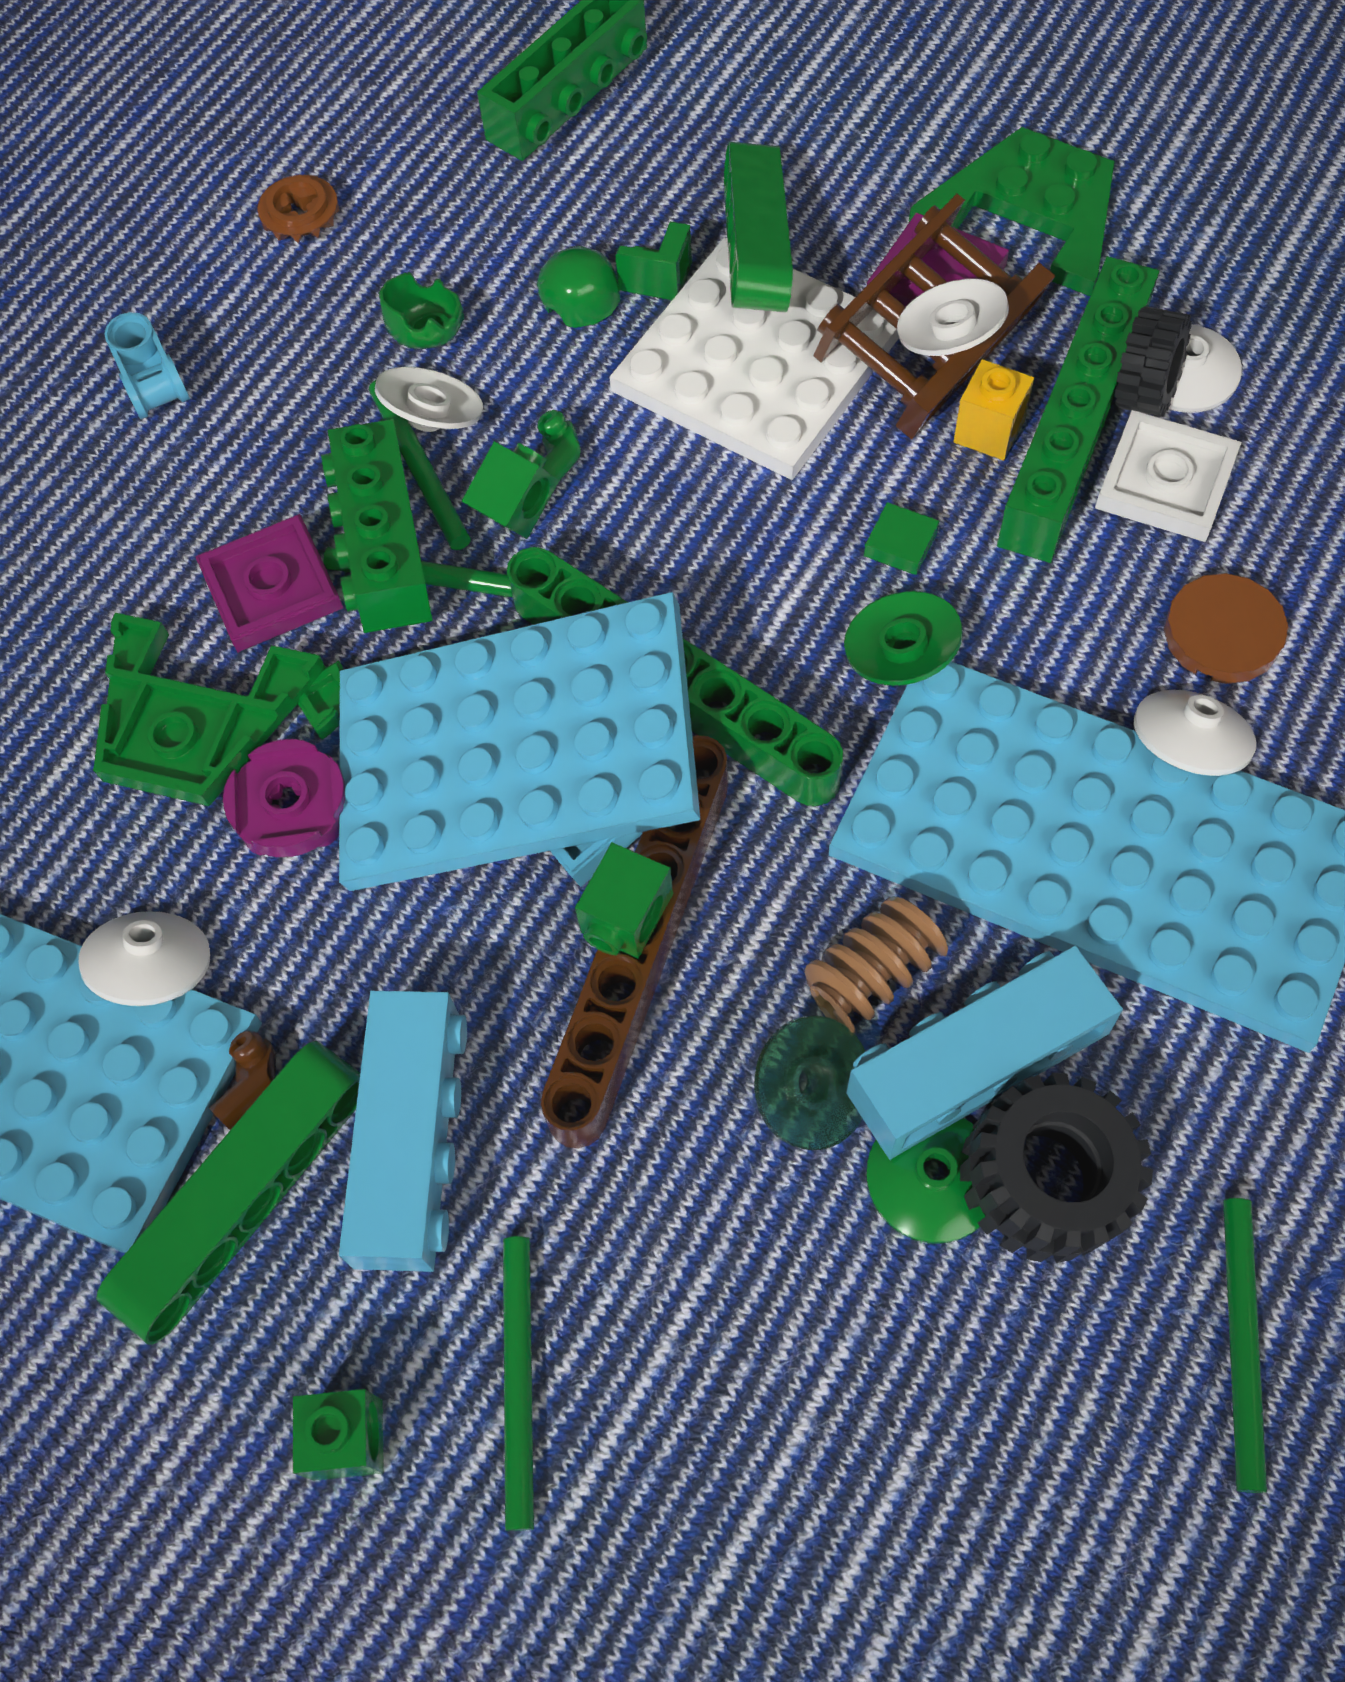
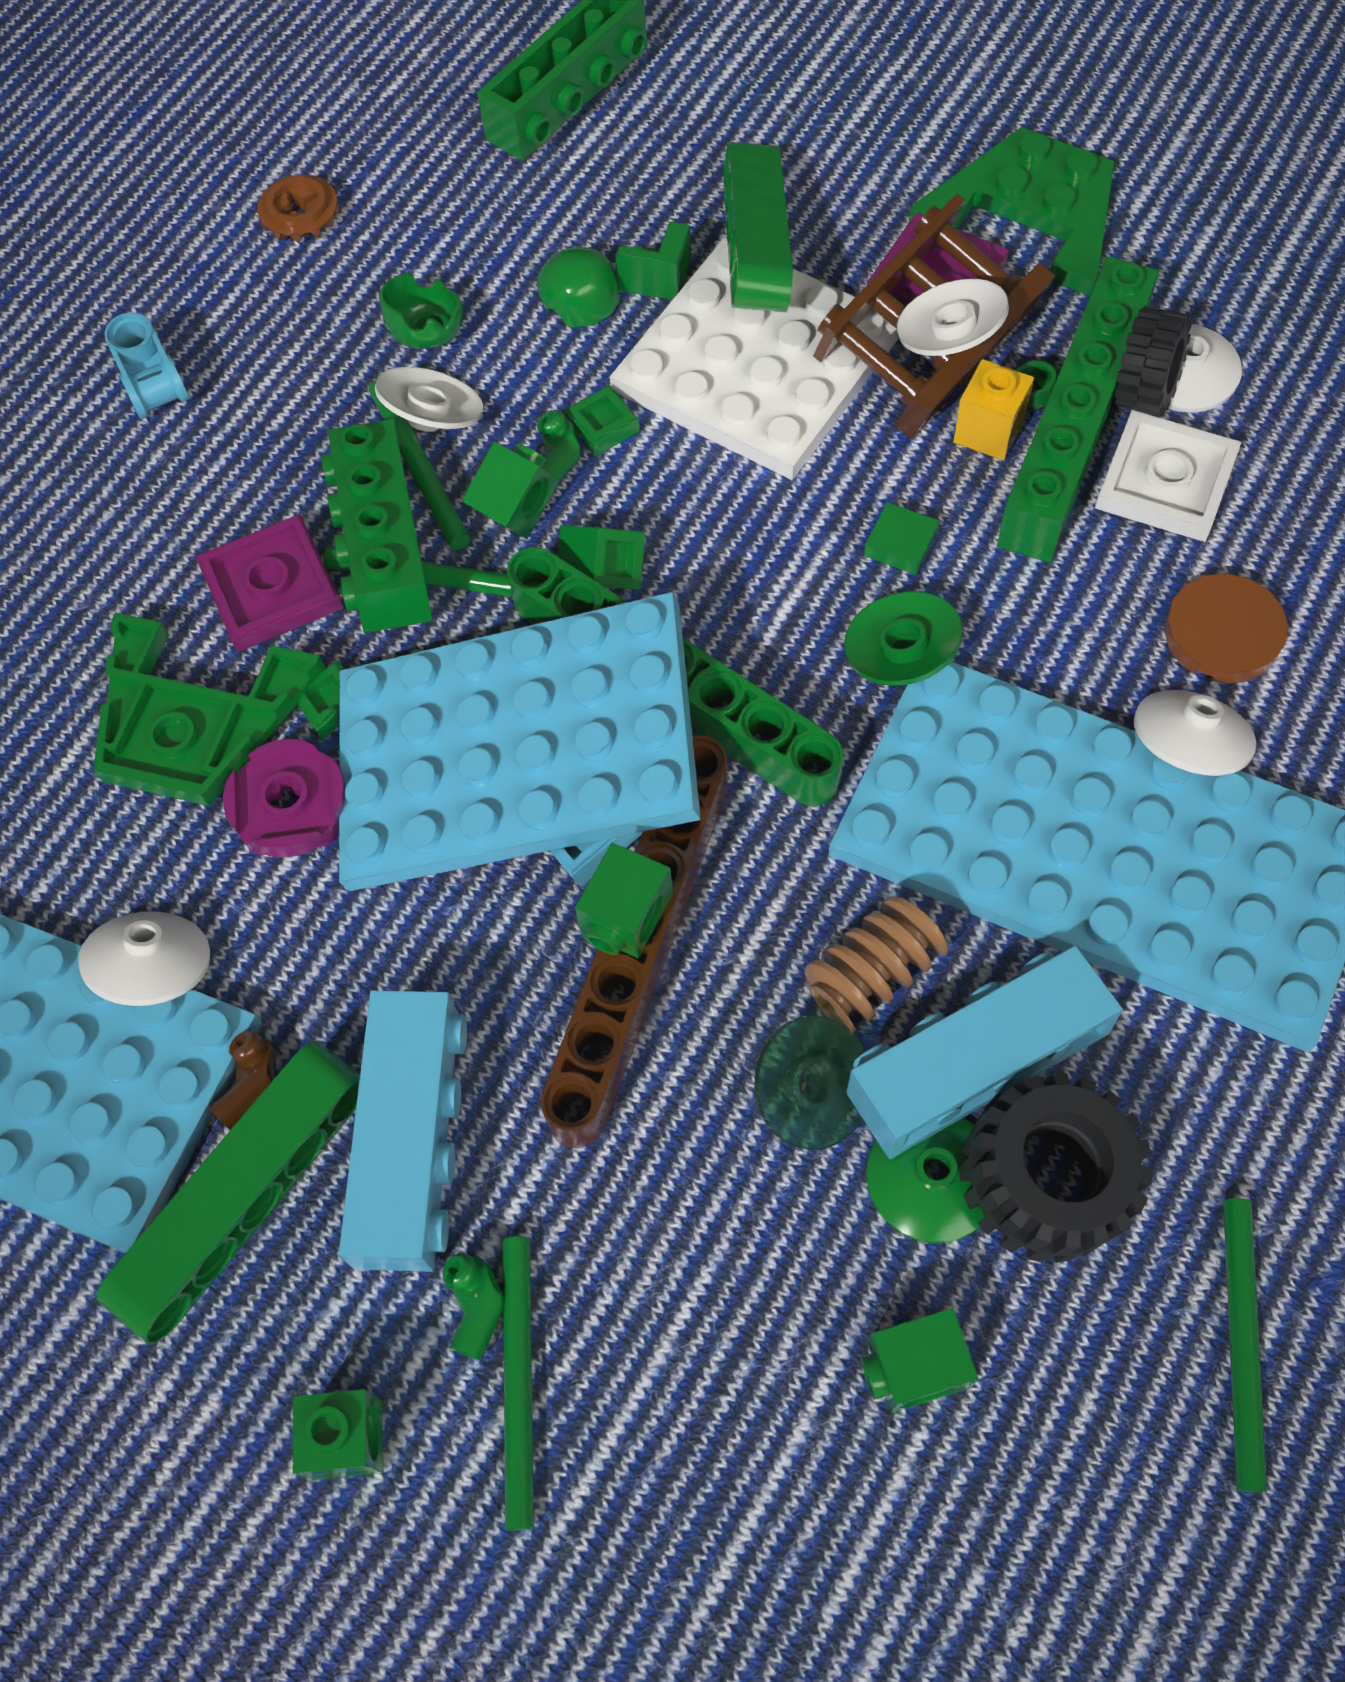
none -> green arm [442,1253,504,1362]
none -> green panel [558,525,645,590]
none -> green tile [564,385,640,457]
none -> green brick [860,1308,979,1414]
none -> green hinge [1015,361,1057,411]

